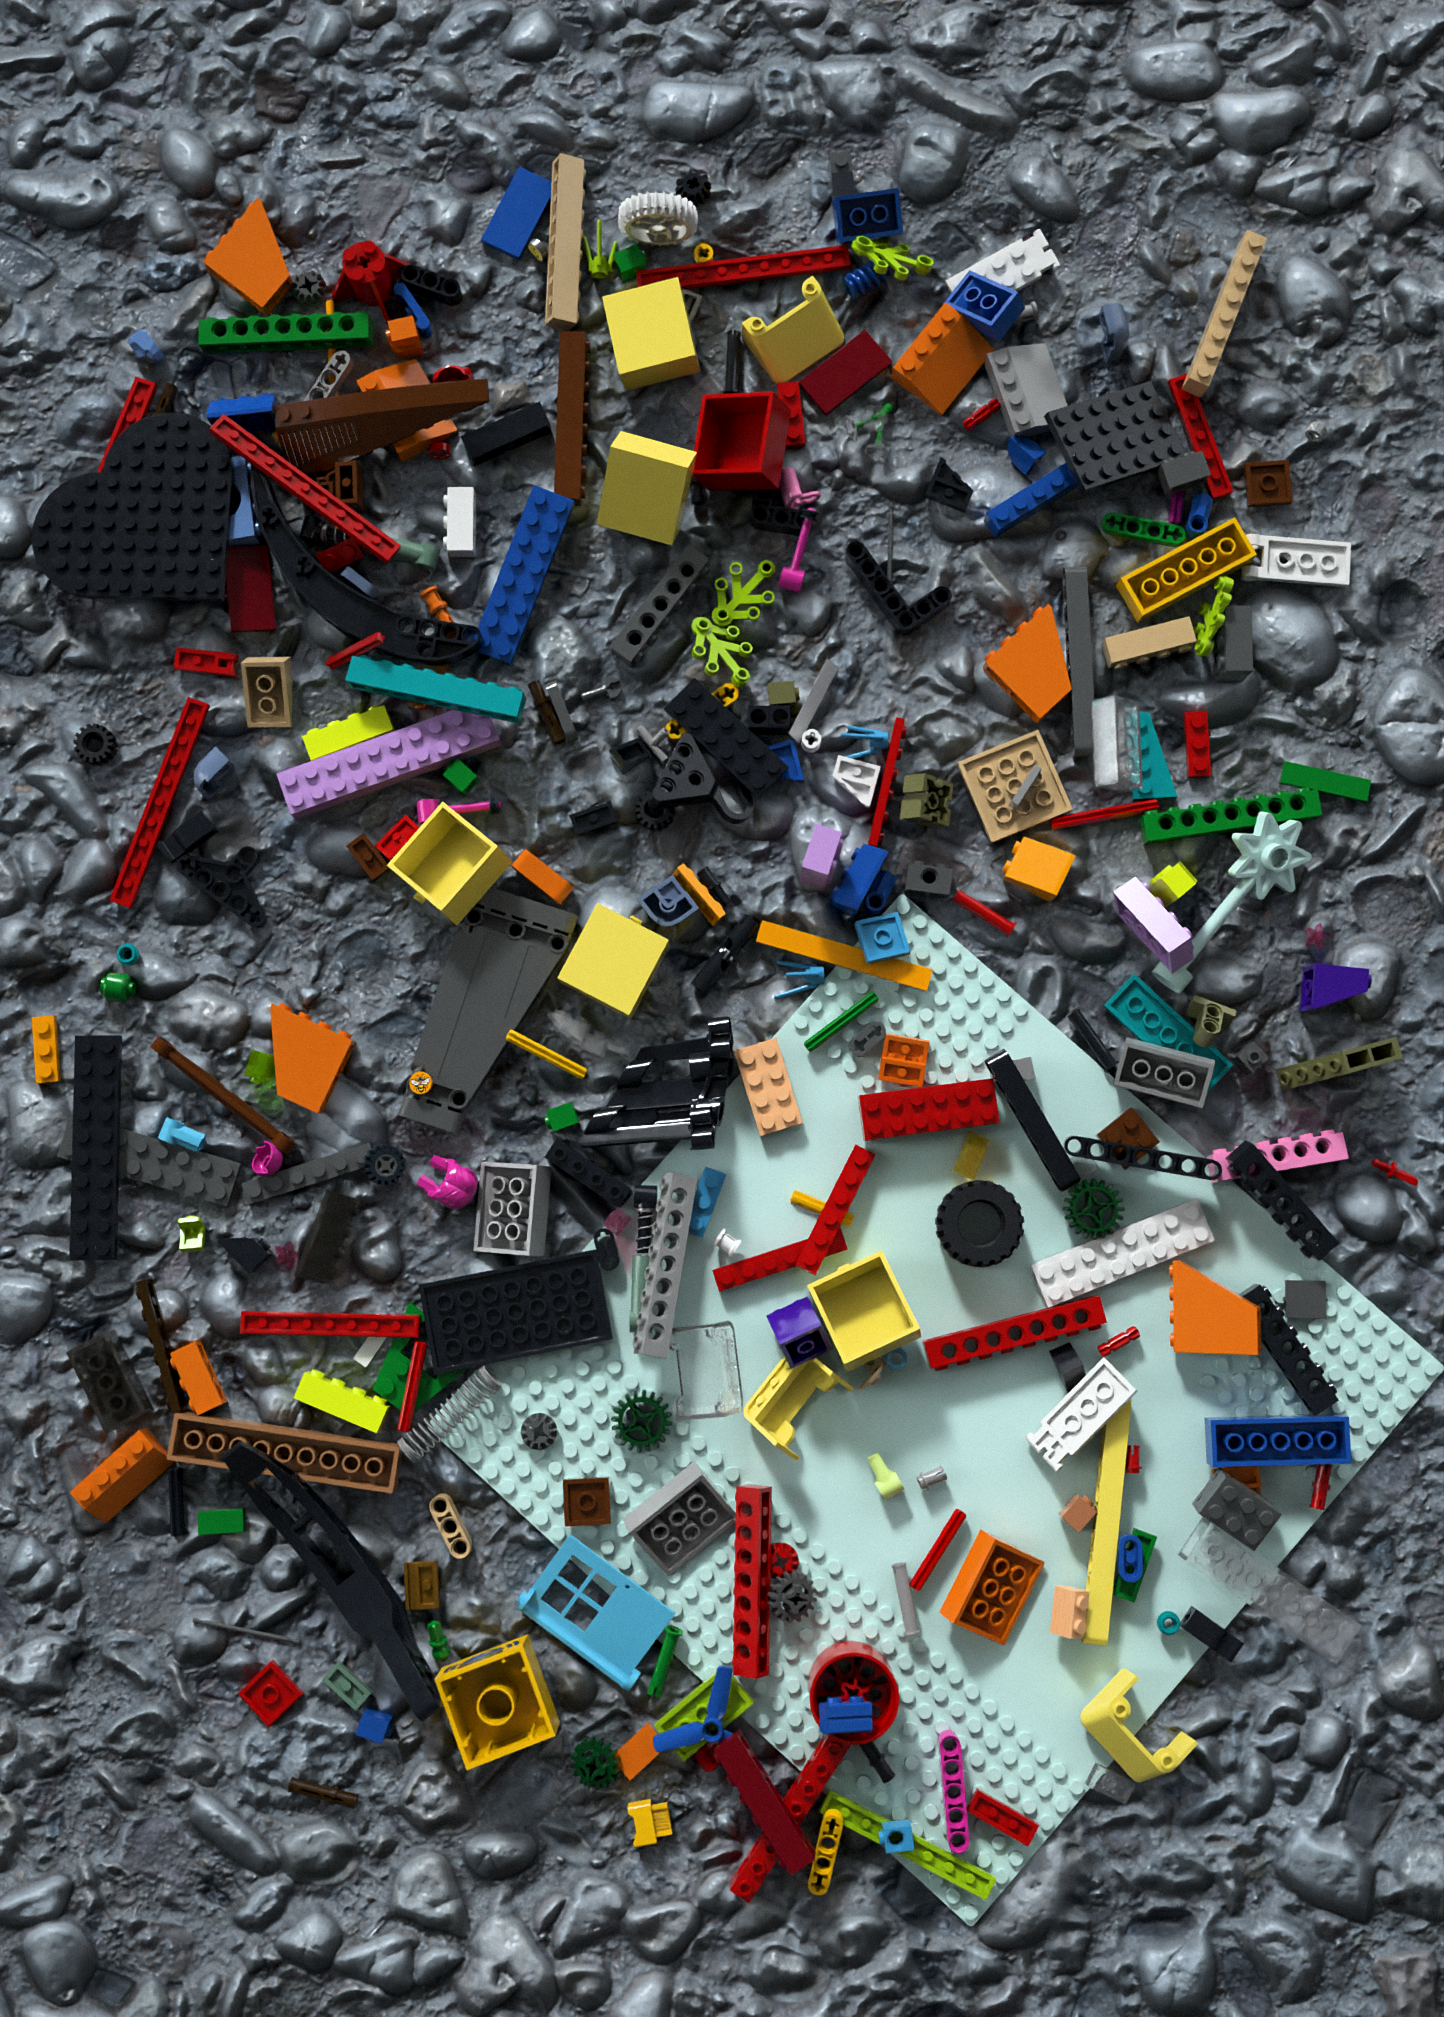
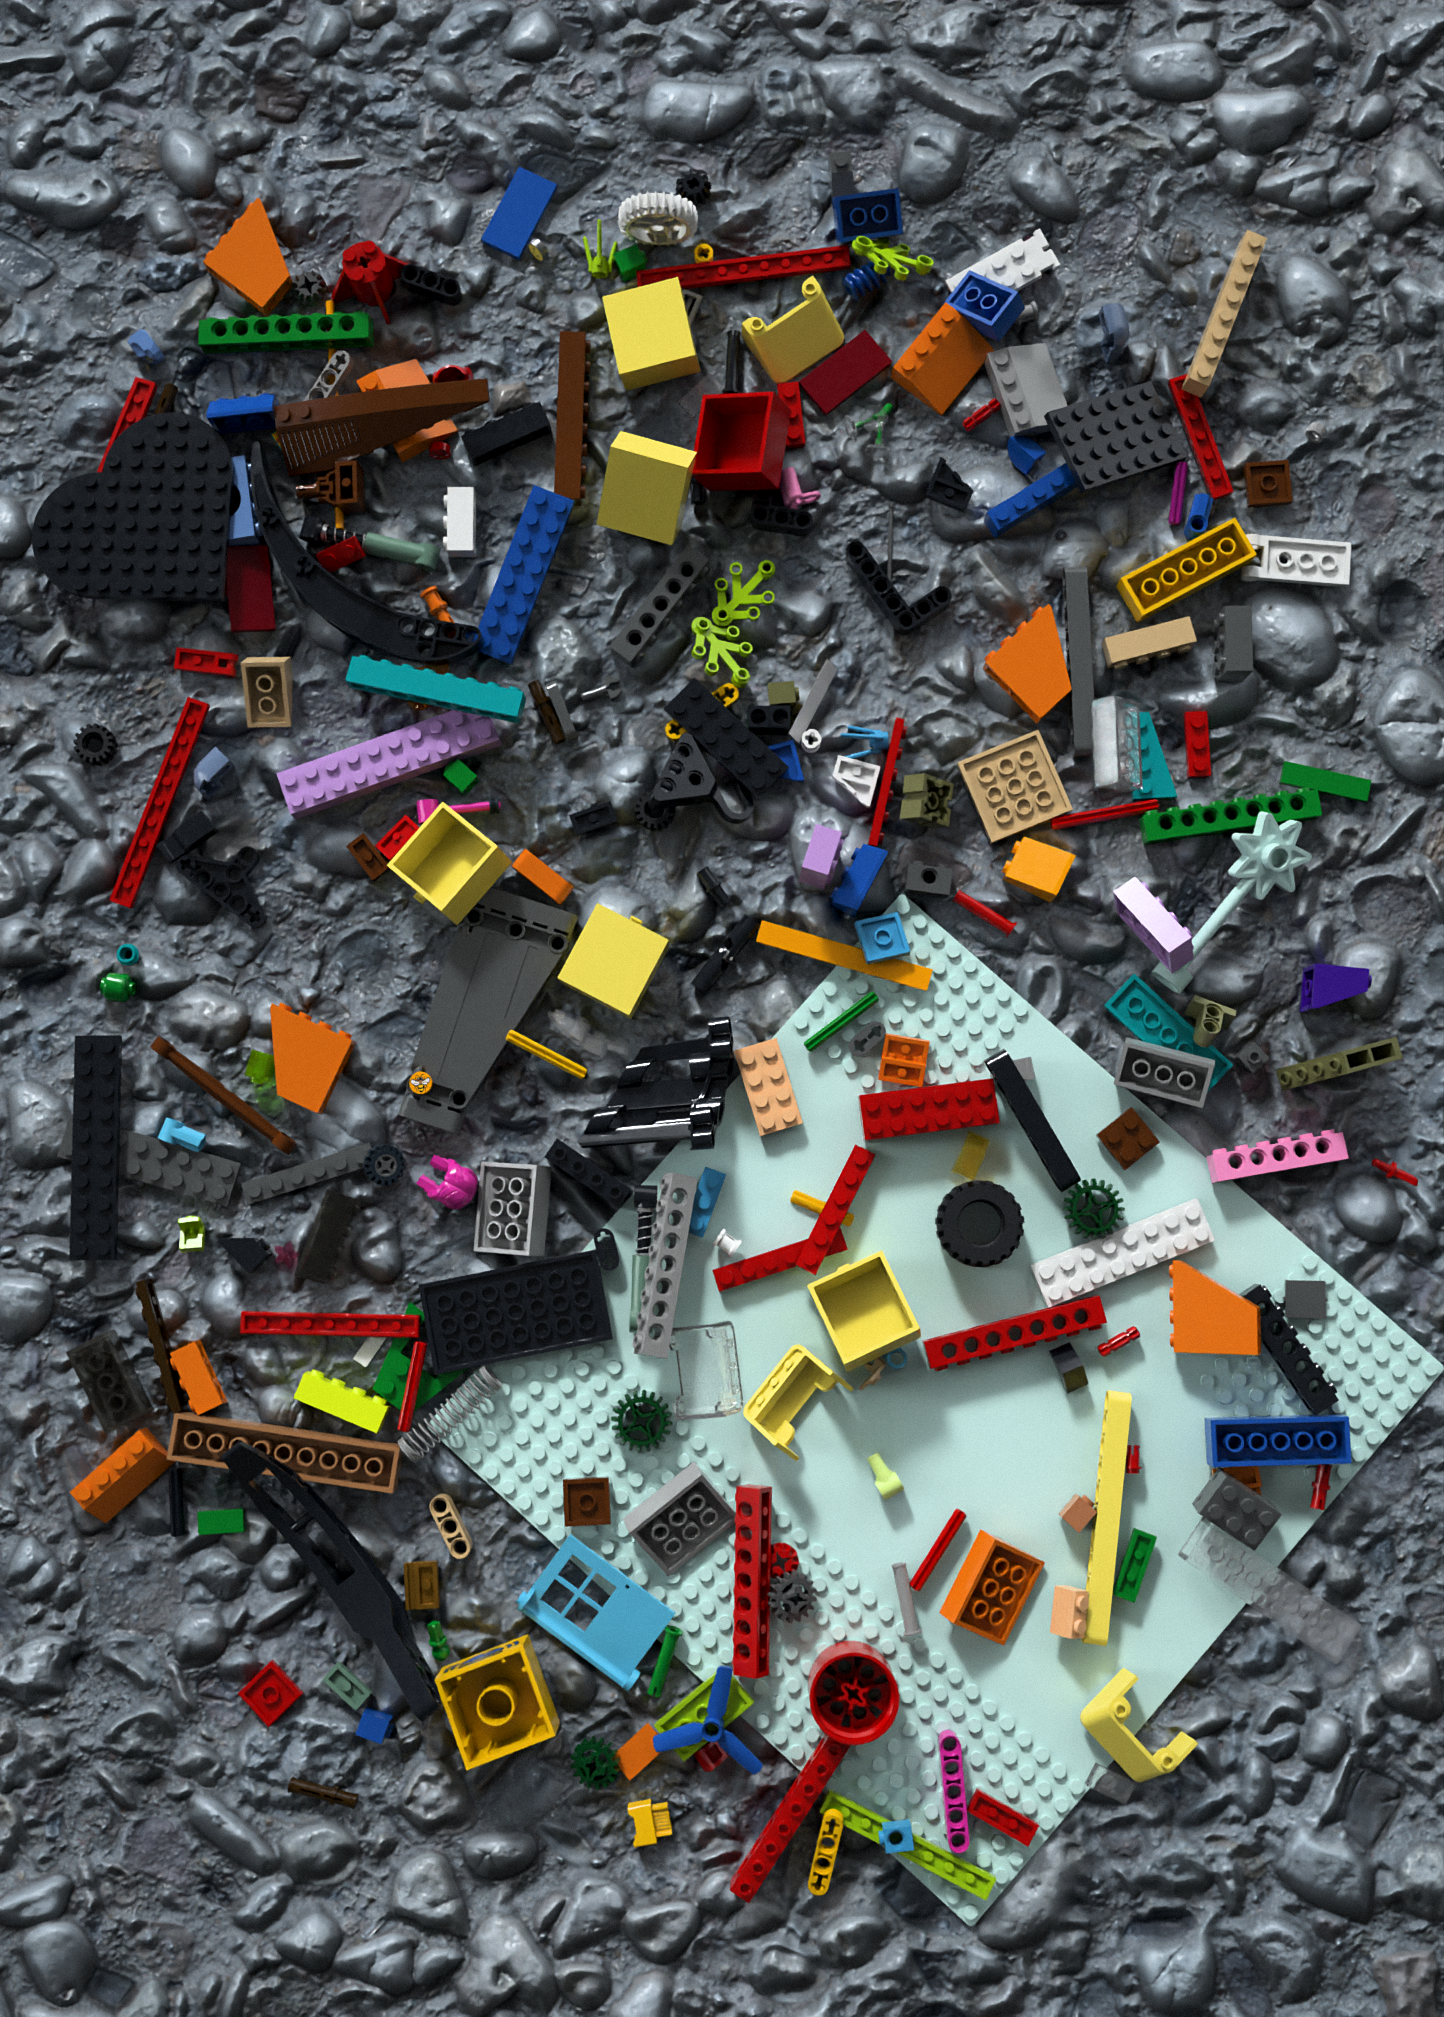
light orange plate [32,1015,61,1084] -> none
dark grey piece [192,1618,300,1644] -> none
red plate [210,414,401,564] -> none
dark pink hair [252,1141,283,1177] -> none
neon yellow brick [302,705,396,761] -> none
red axle [325,632,385,670] -> none
sand blue beam [340,566,379,599] -> none
orange brick [385,316,424,360] -> none
blue plate [393,283,433,338] -> none
dark grey gear [520,1413,557,1450] -> none
green brick [544,1102,580,1133] -> none
tan brick [545,153,586,331] -> none
clear pink plate [604,1207,632,1236] -> none
black slope [609,738,651,775] -> none
light grey piece [637,725,669,764] -> none
sand blue brick [637,875,699,926] -> none
light orange plate [673,863,726,927] -> none
dark red brick [714,1729,816,1875] -> none
dark purple slope [766,1297,832,1369] -> none
dark azure plant [774,960,824,999] -> none
dark pink piece [778,508,819,593] -> none
blue brick [819,1696,873,1734] -> none
black axle [859,1741,895,1784] -> none
blue piece [864,870,897,915] -> none
light grey pin [916,1466,947,1490] -> none
light grey tile [1008,765,1042,809] -> none
white hinge [1025,1357,1138,1472] -> none
black beam [1063,1135,1222,1180] -> none
black pin [1067,1009,1119,1072] -> none
clear tile [1070,1156,1099,1178] -> none
green beam [1100,512,1186,547] -> none
blue plate [1118,1534,1143,1582] -> none
neon yellow wedge [1149,861,1197,908] -> none
dark grey brick [1157,451,1211,496] -> none
teal plate [1157,1611,1180,1635] -> none
black piece [1180,1605,1244,1663] -> none
lime plant [1193,576,1234,657] -> none
black brick [1225,1140,1339,1261] -> none
clear pink plant [1304,923,1331,949] -> none

